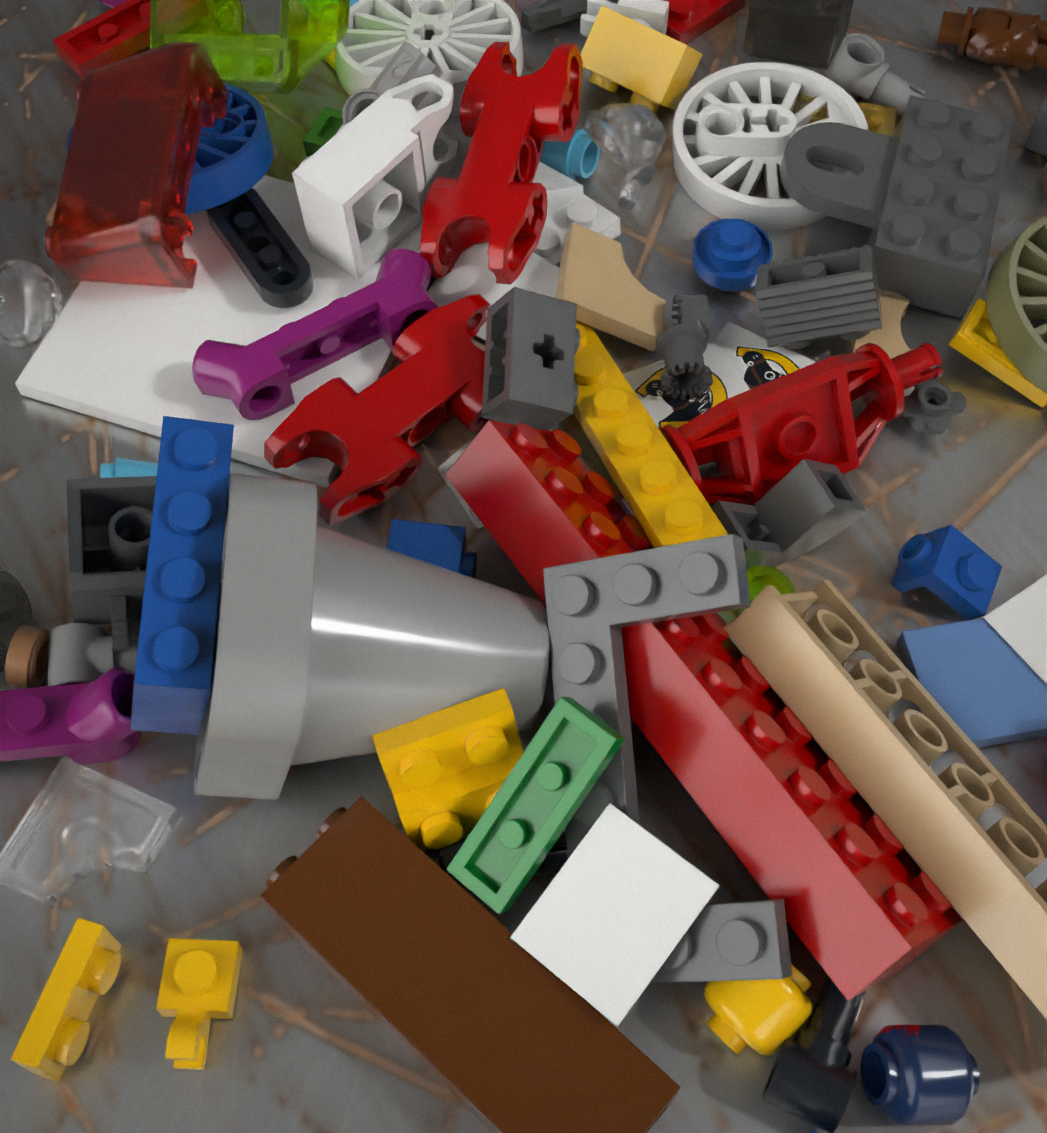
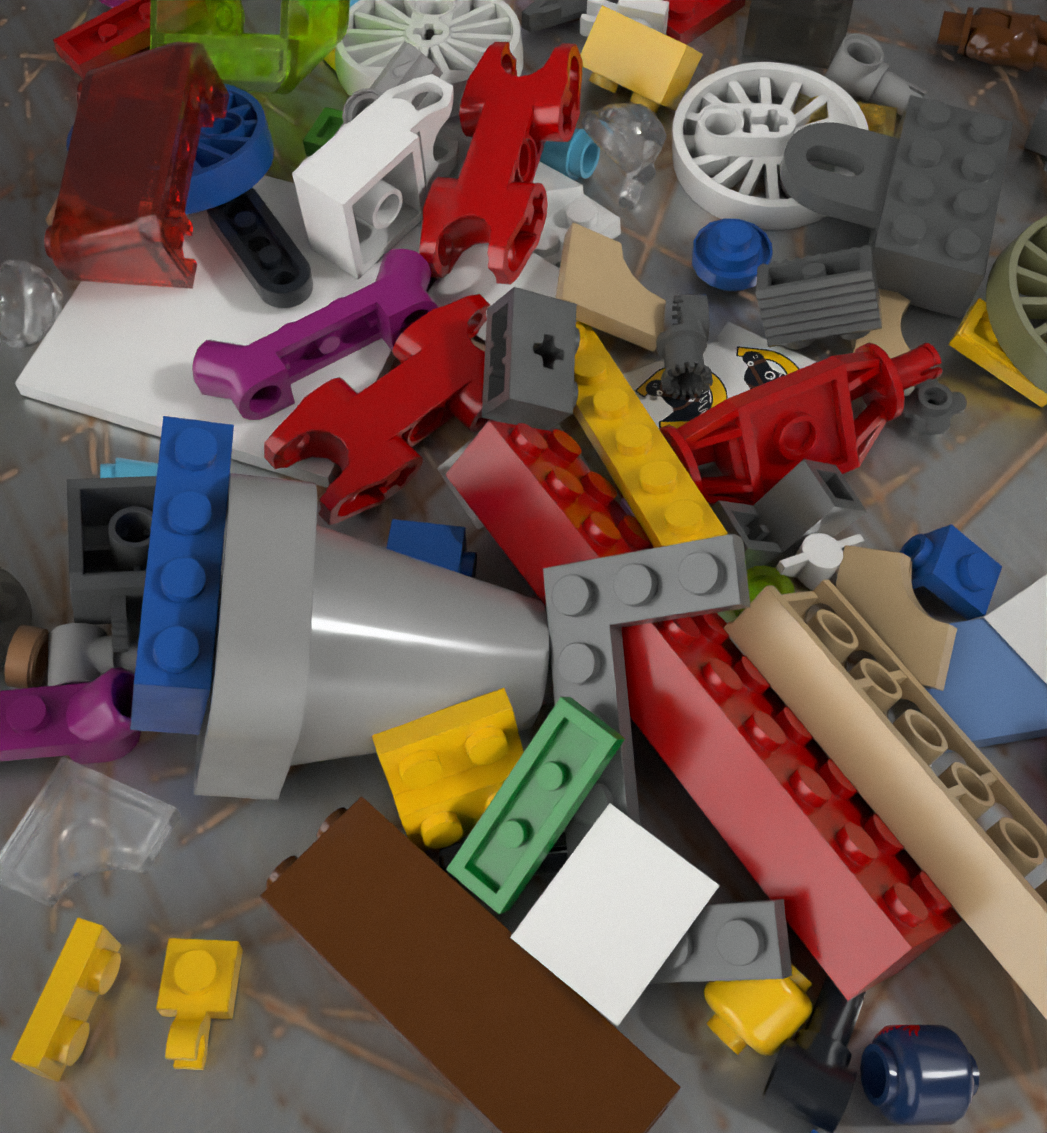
none -> white piece [776,533,865,591]
none -> tan tile [835,545,957,691]

